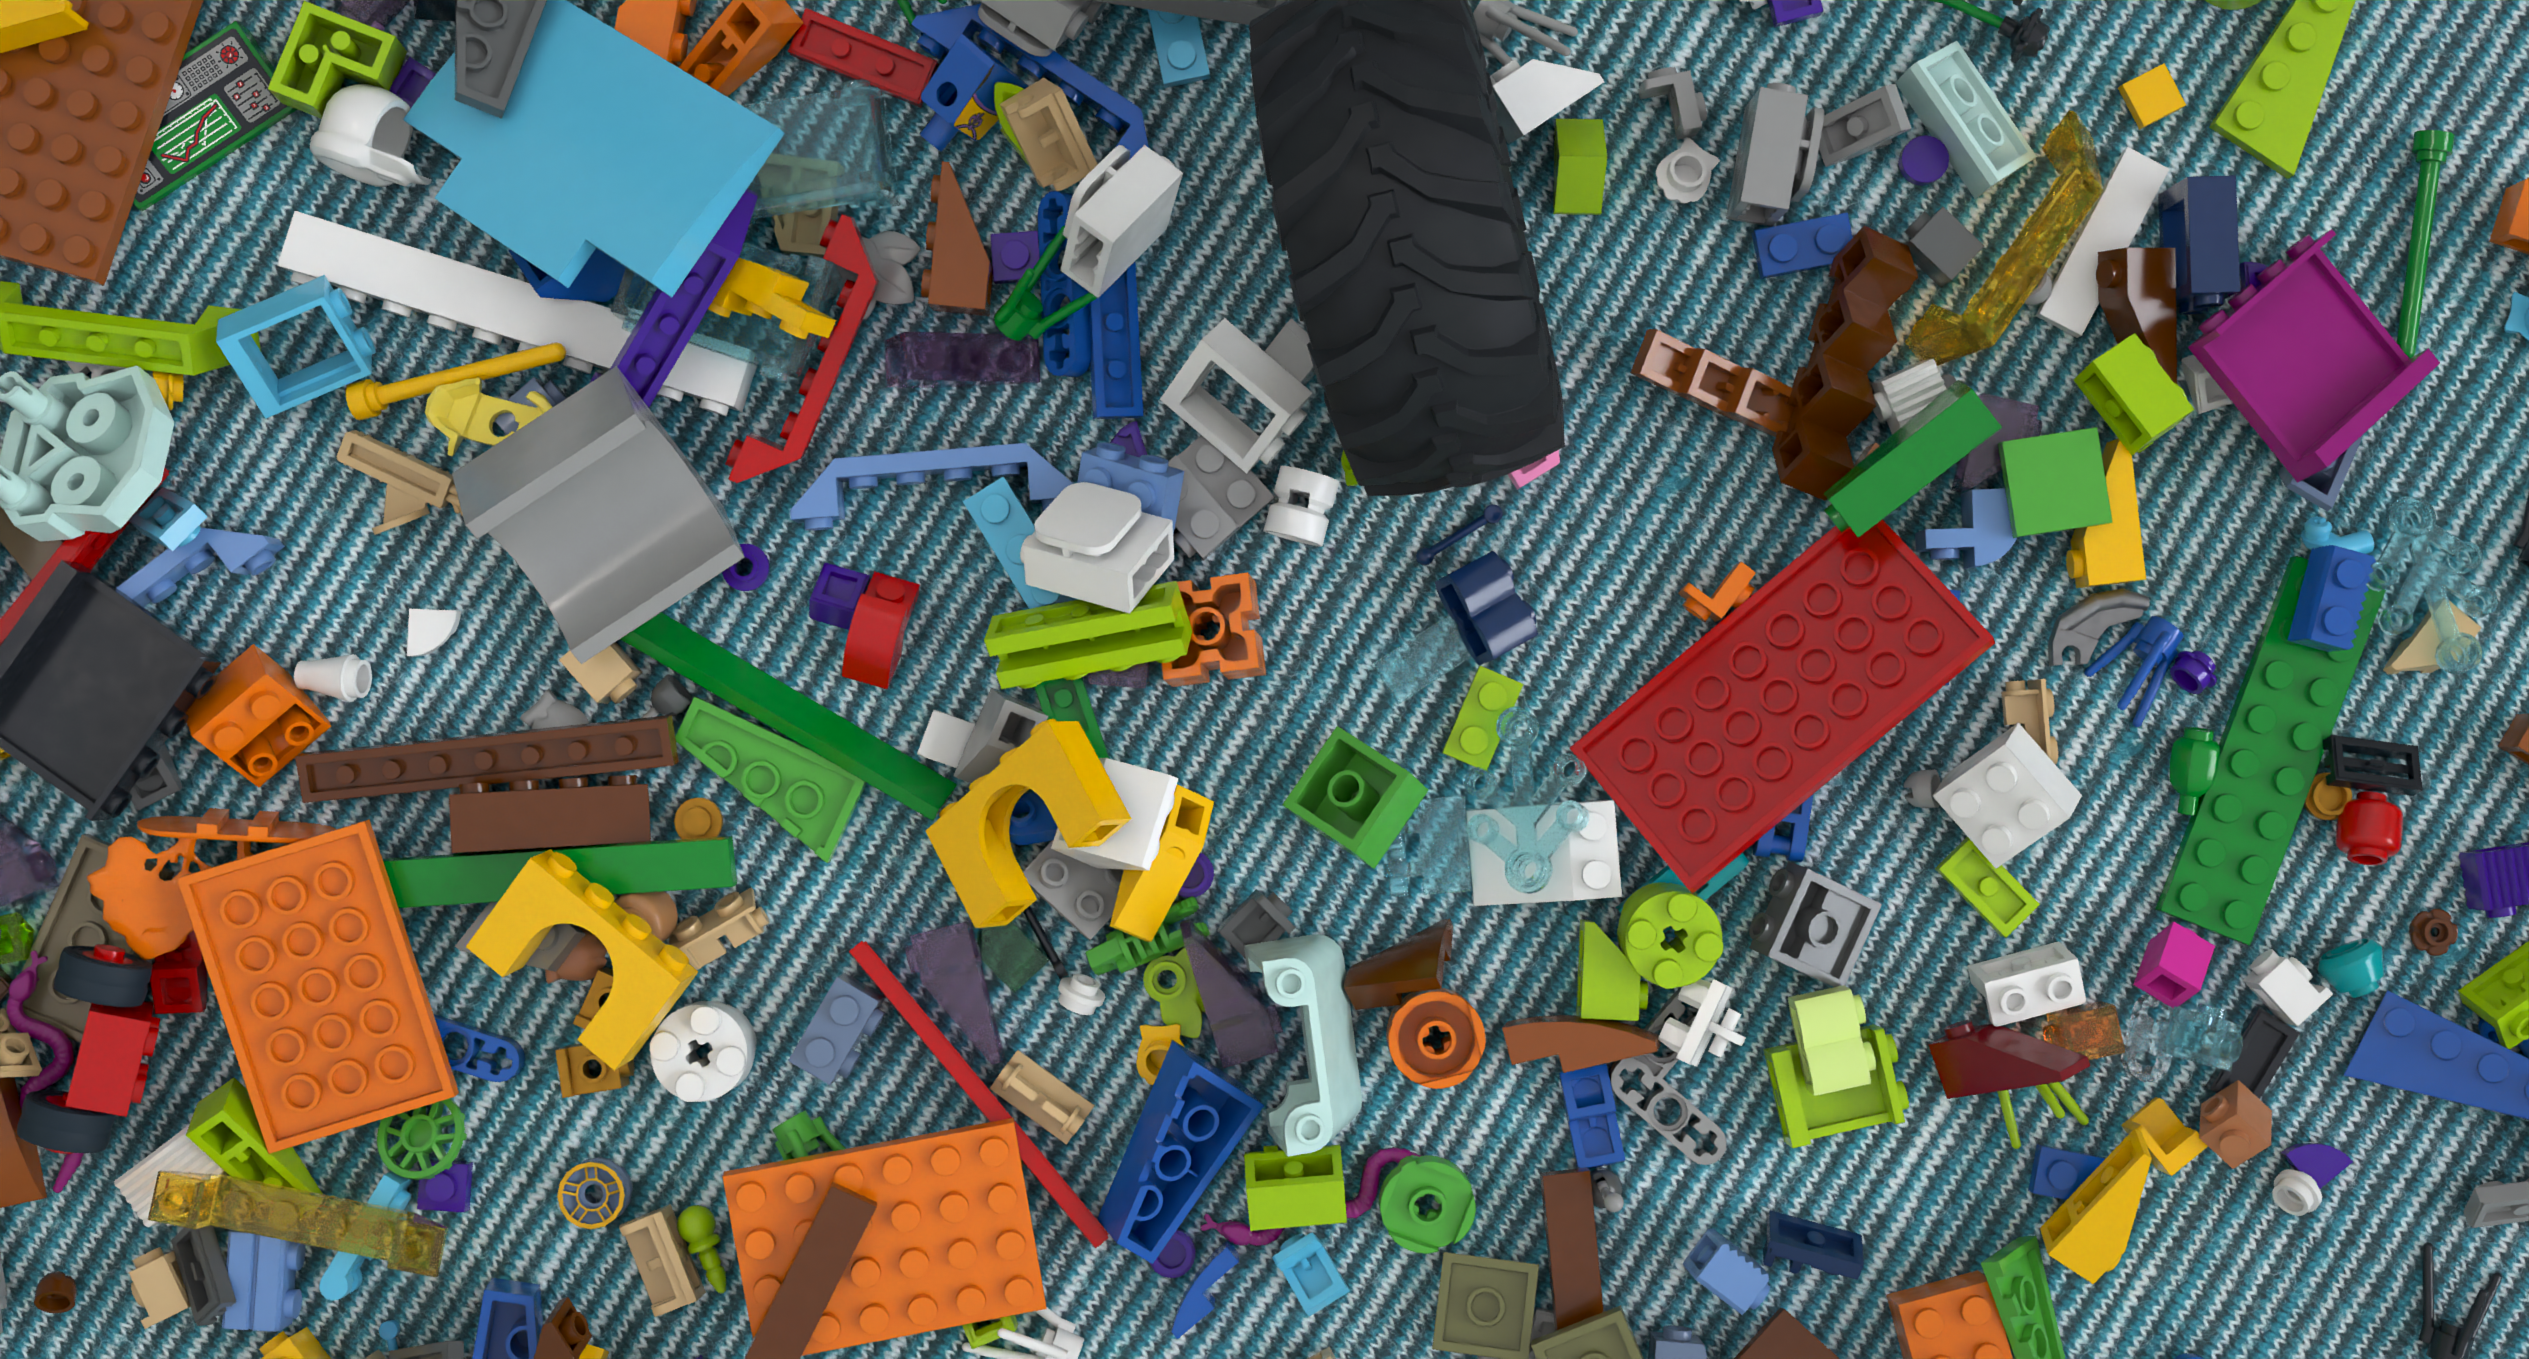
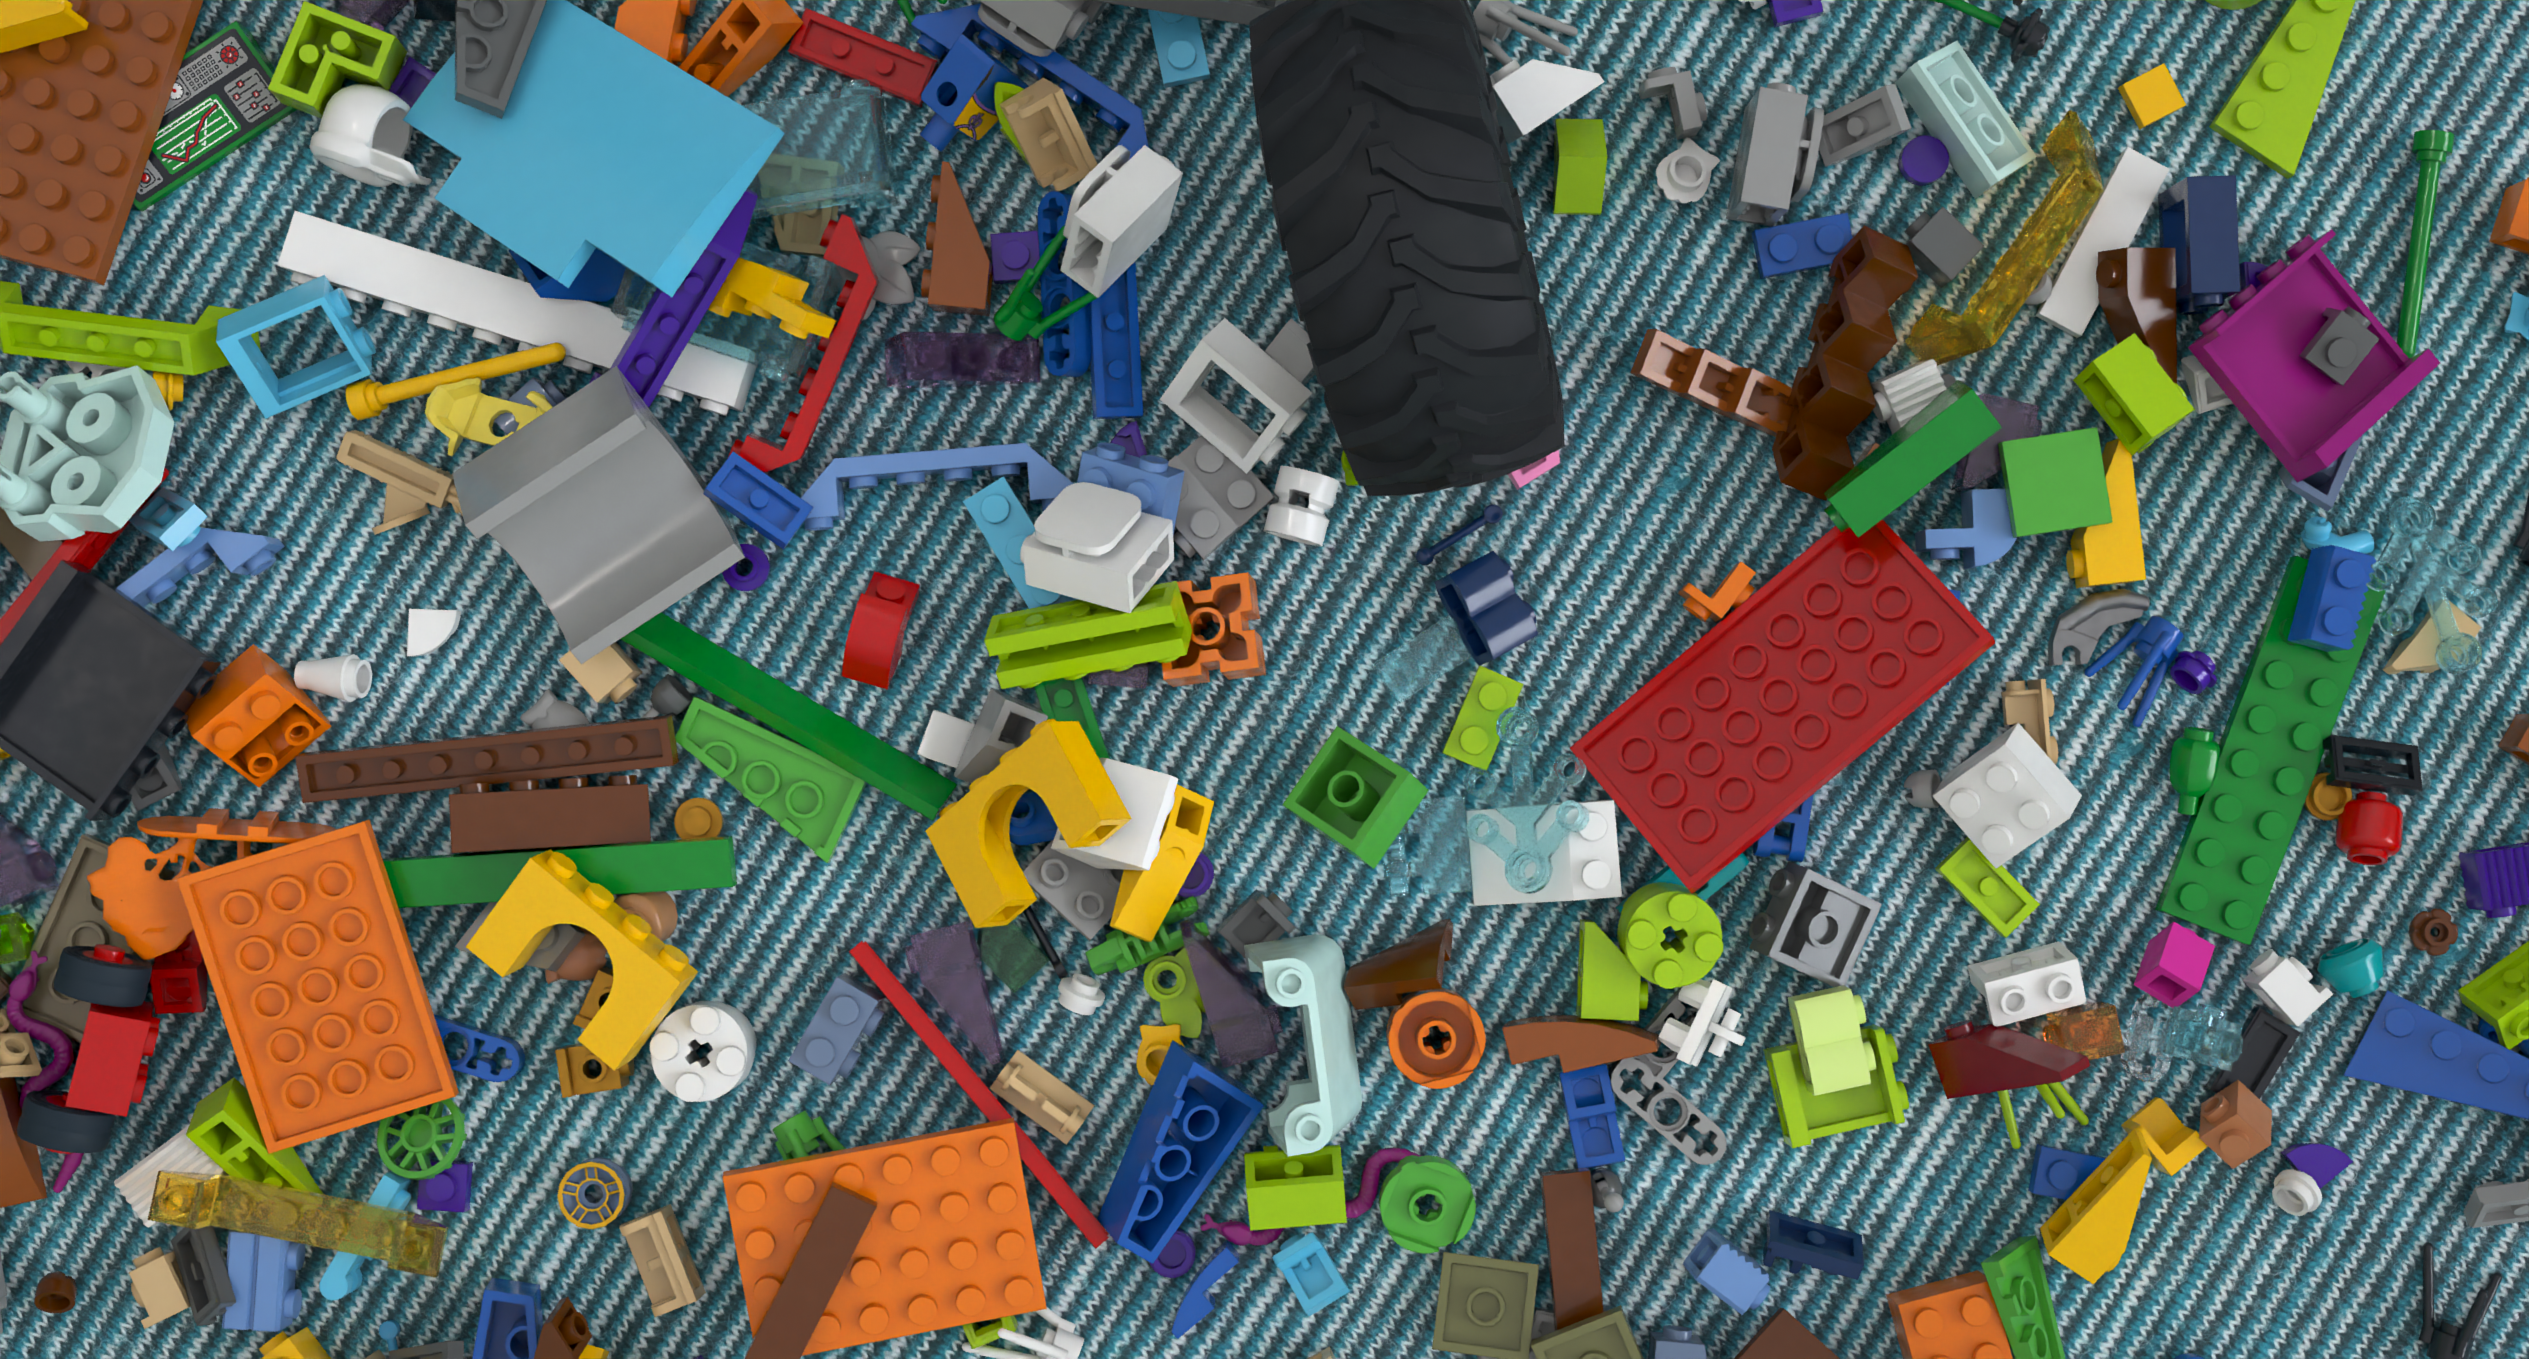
tan hinge [669,887,770,970] -> none
lime bar [677,1205,727,1294] -> none
dark purple slope [809,562,870,630] -> none
none -> blue plate [703,452,813,549]
none -> dark grey bracket [2299,307,2379,386]

